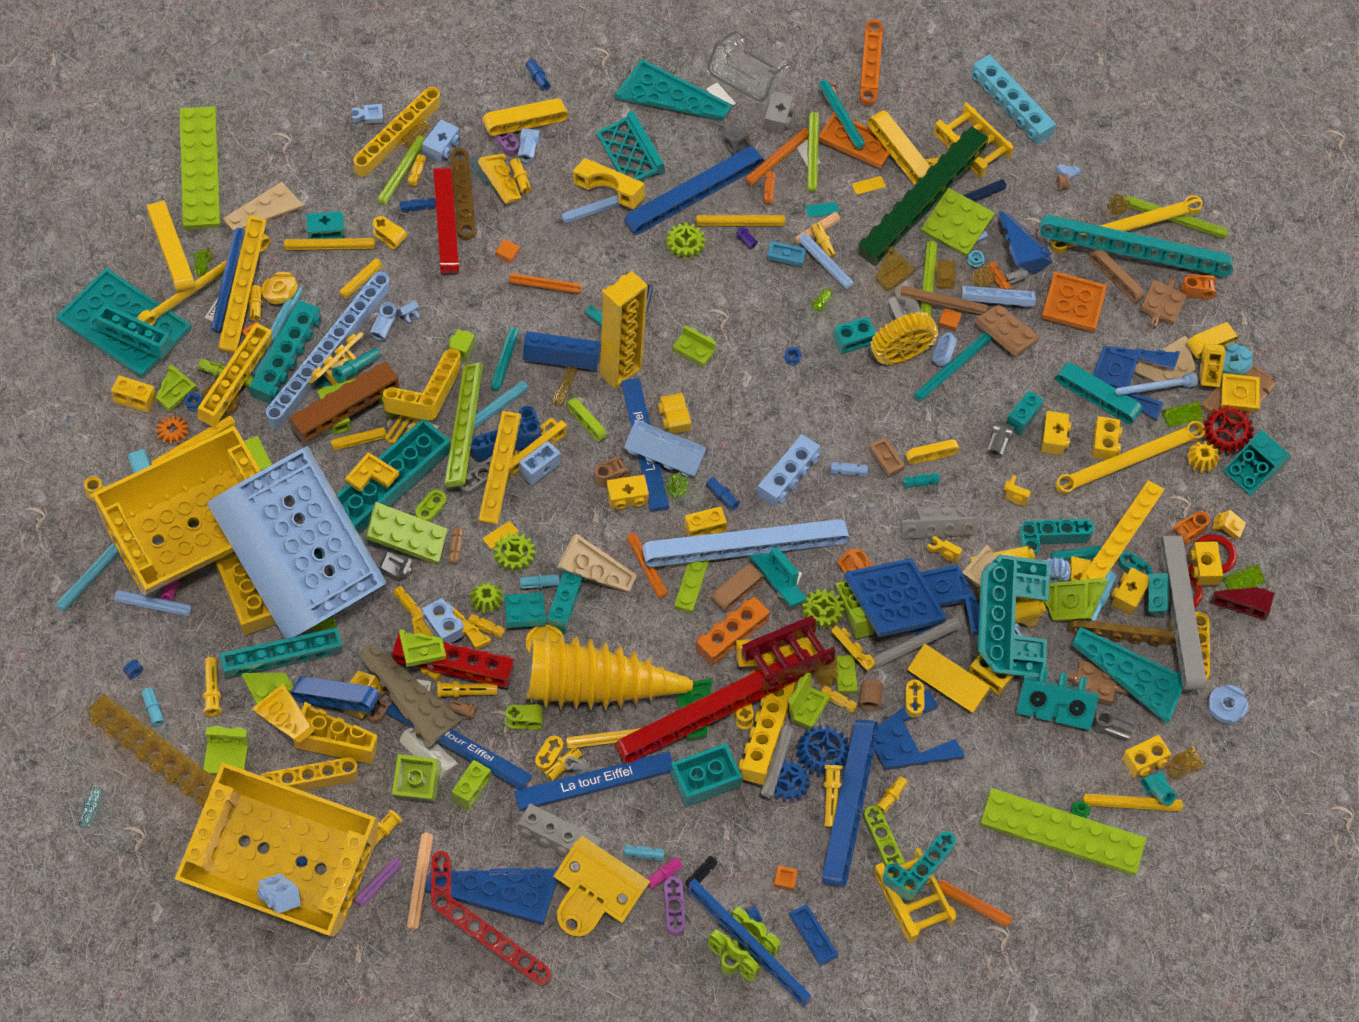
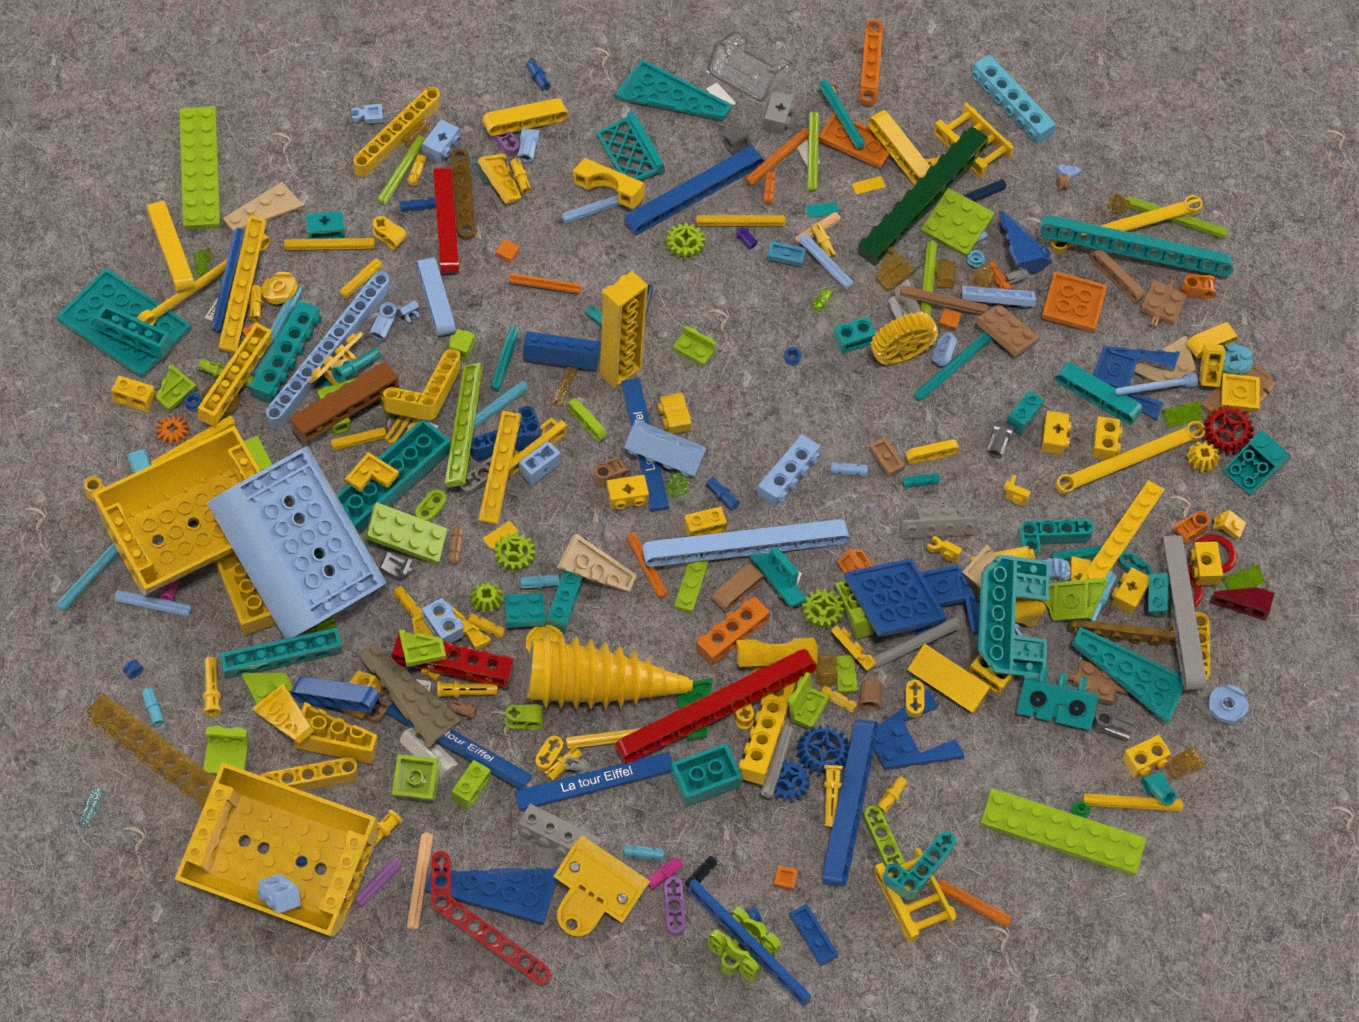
dark red fence [742,615,835,691] -> none
none -> light blue beam [416,257,456,337]

